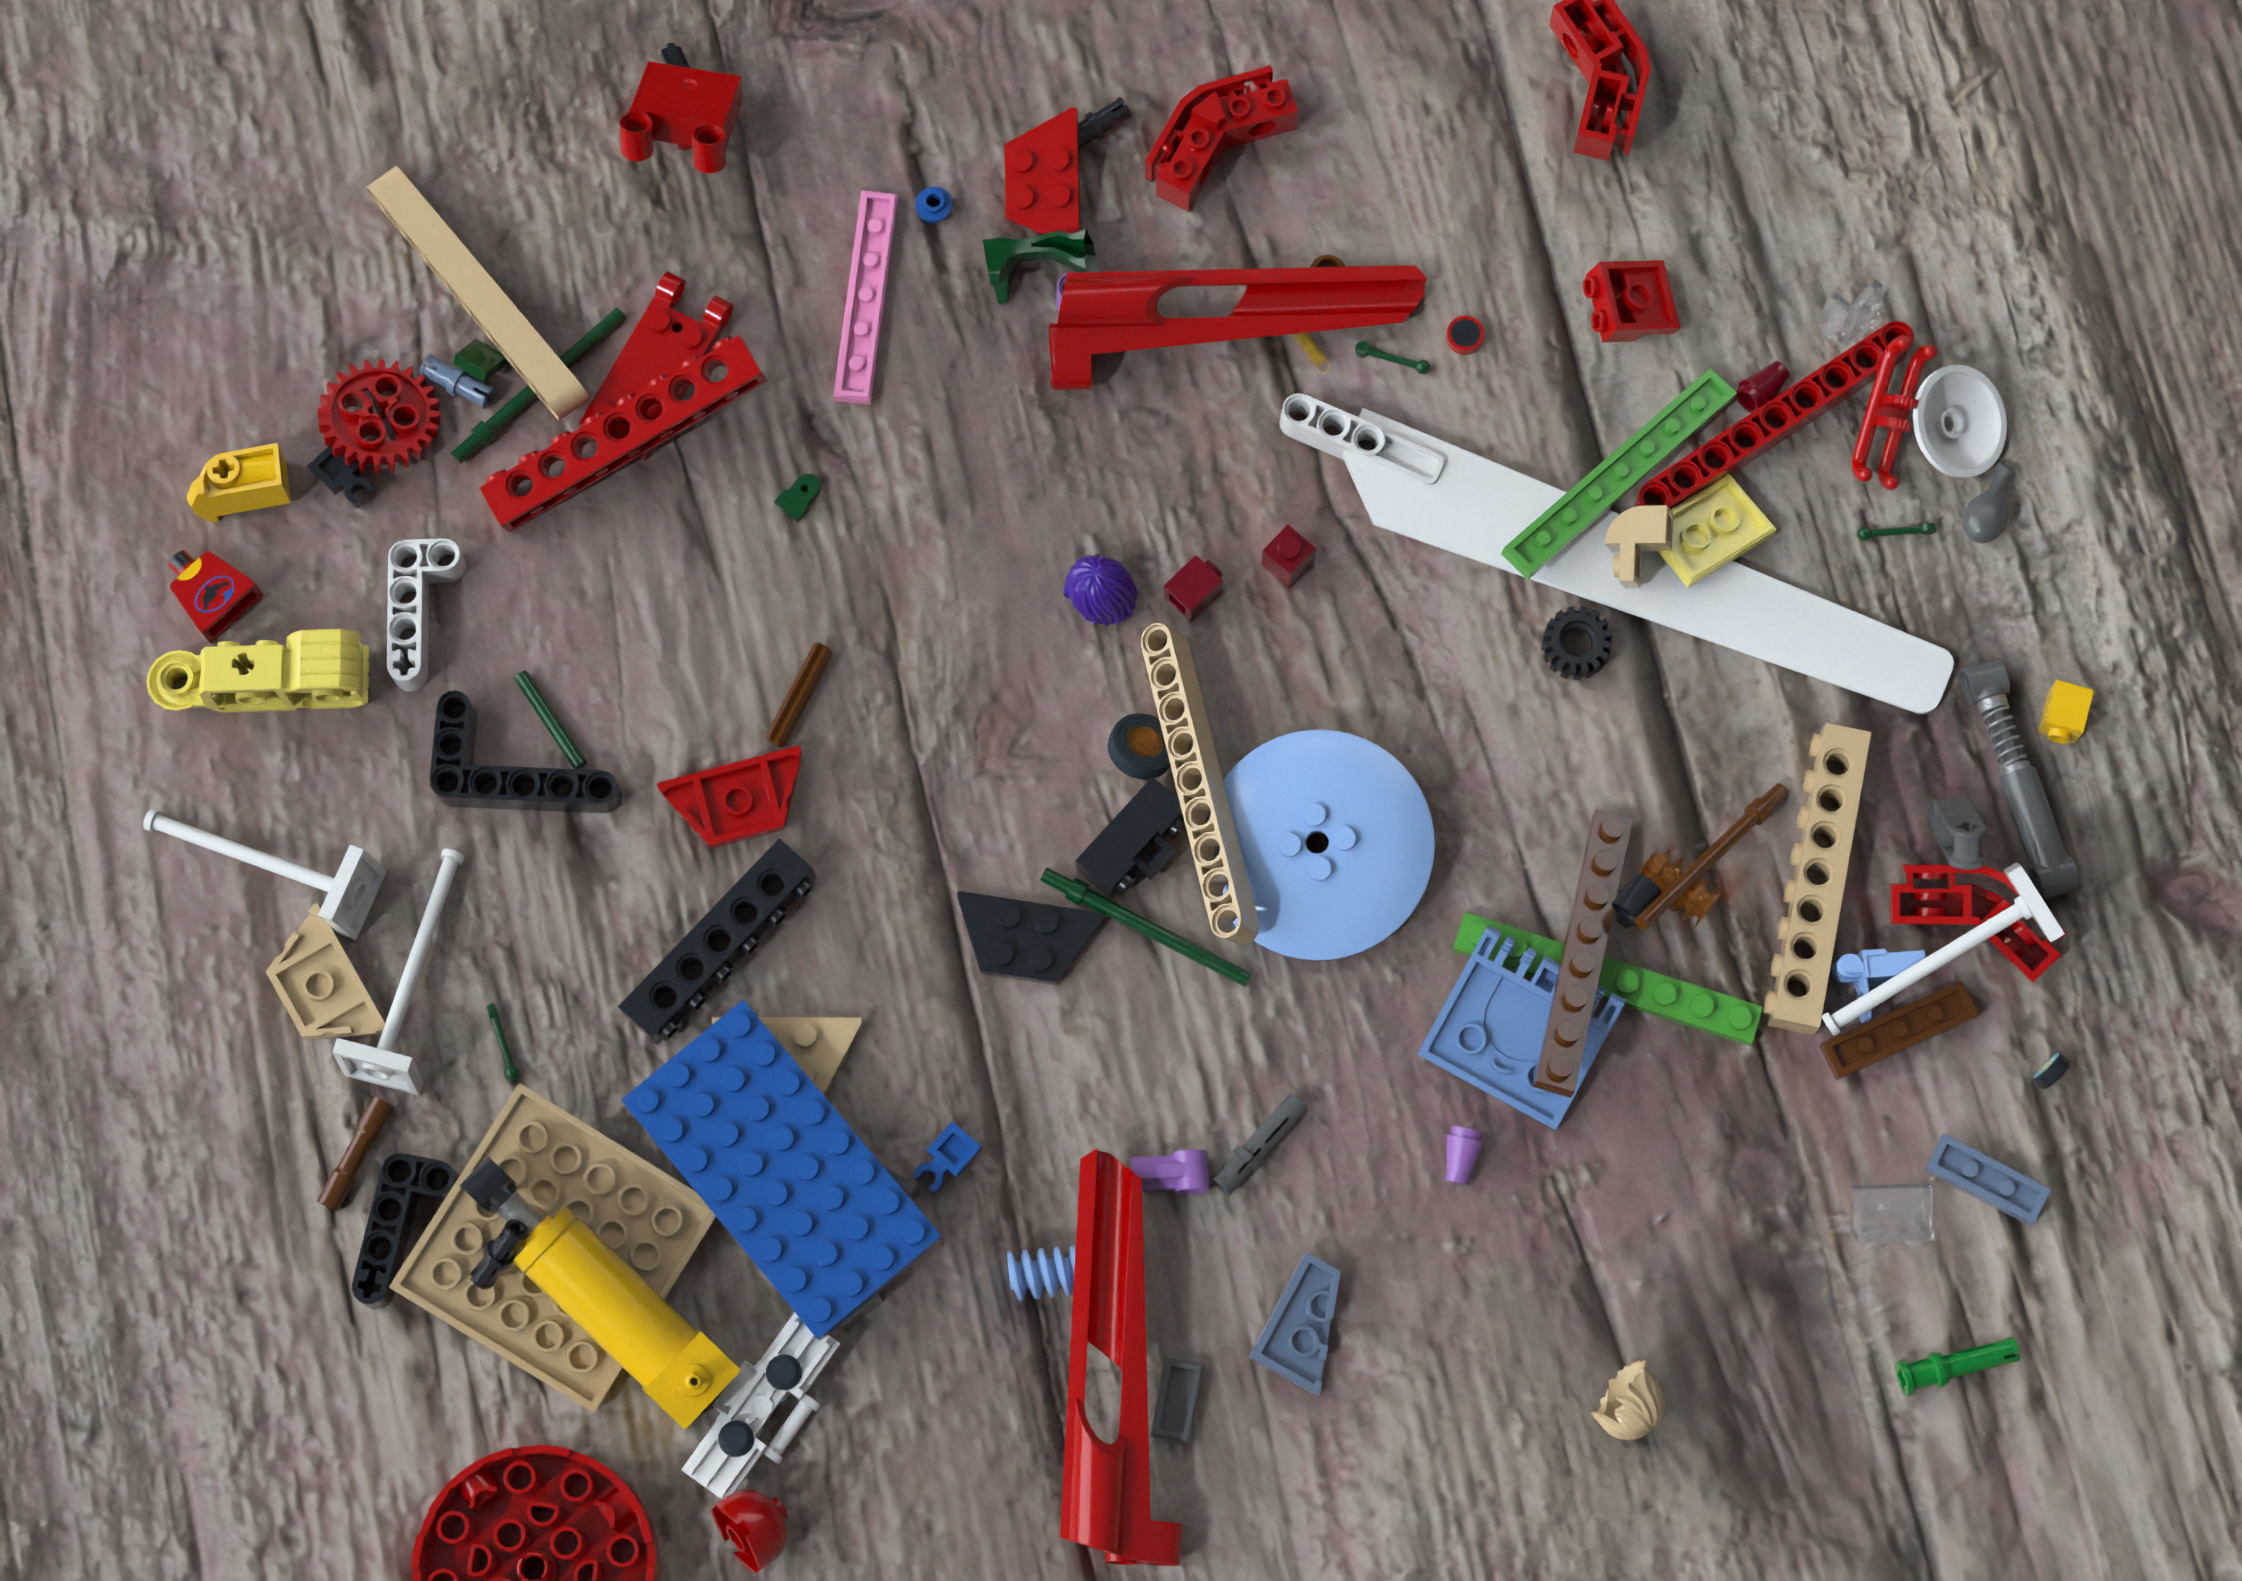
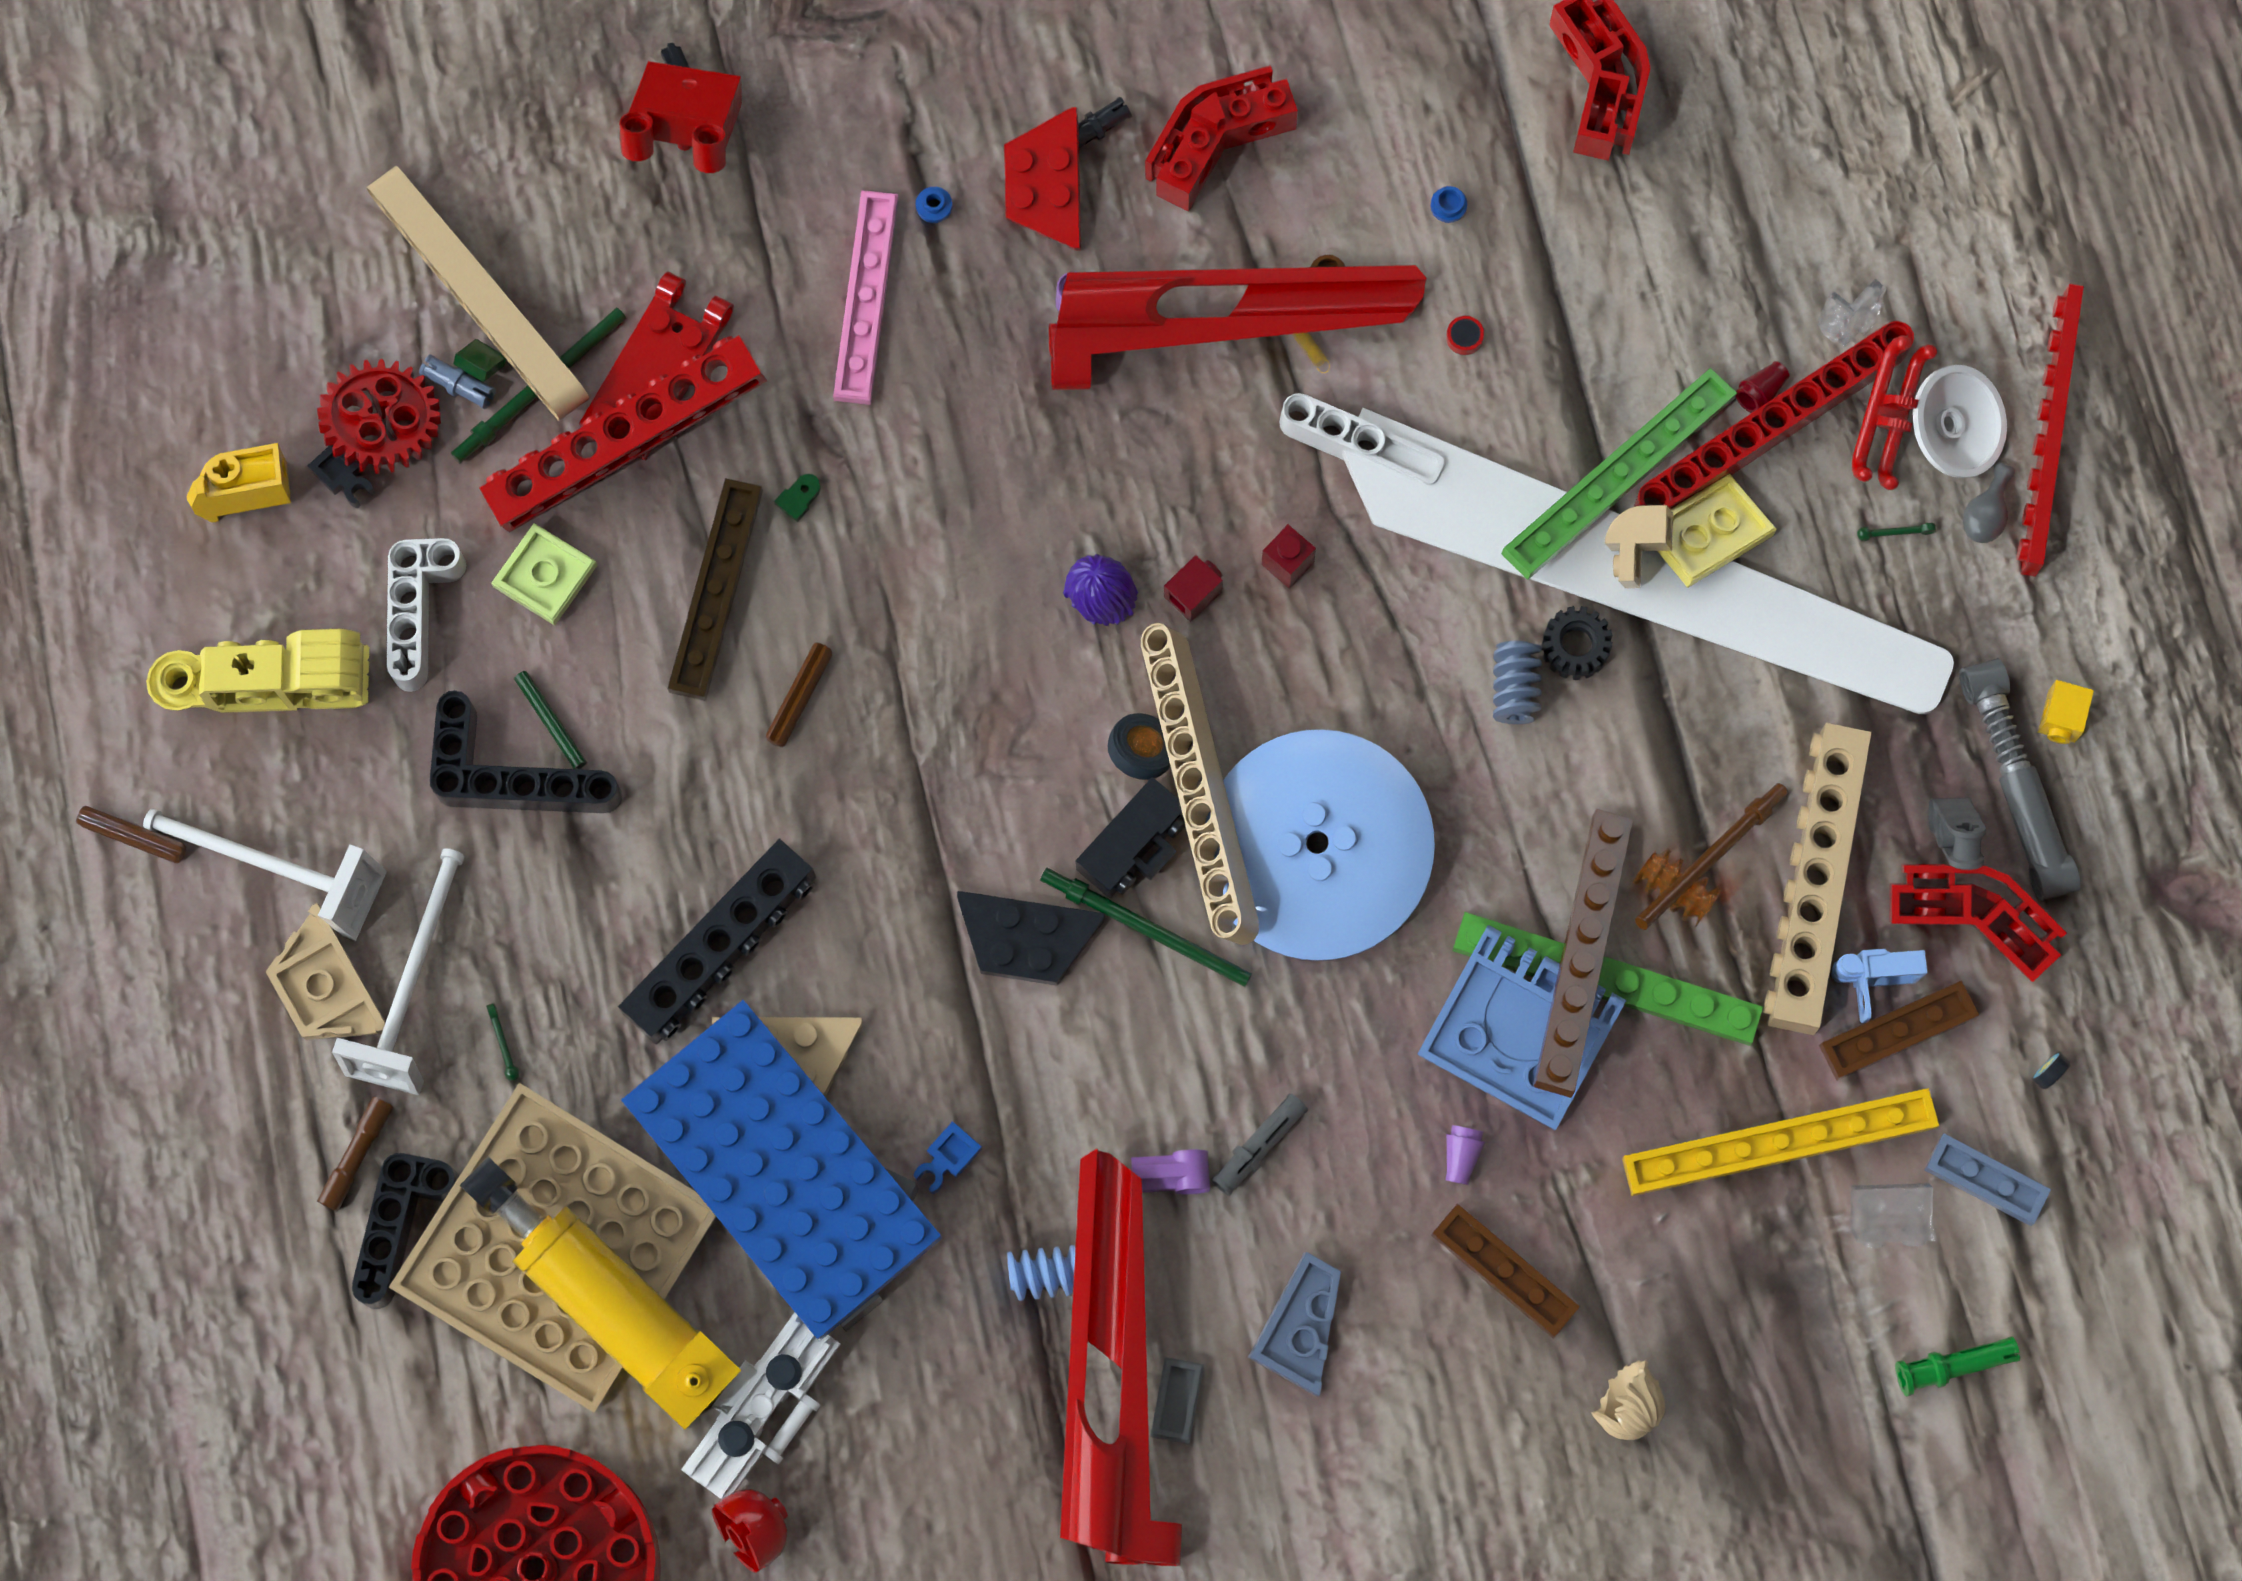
red torso [168,550,263,644] -> none
black pin [470,1219,529,1290] -> none
red wing [657,745,802,849] -> none
dark green animal [983,229,1098,304] -> none
dark green hinge [1355,341,1430,374] -> none
red plate [1583,260,1681,343] -> none
black piece [1611,873,1662,929] -> none
white tile [1821,862,2065,1036] -> none
none -> reddish brown axle [76,806,186,863]
none -> yellowish green plate [491,523,598,626]
none -> dark brown plate [667,478,763,701]
none -> blue plate [1430,186,1468,223]
none -> reddish brown plate [1431,1203,1580,1339]
none -> sand blue piece [1493,641,1542,724]
none -> yellow plate [1622,1088,1939,1196]
none -> red plate [2017,284,2084,577]

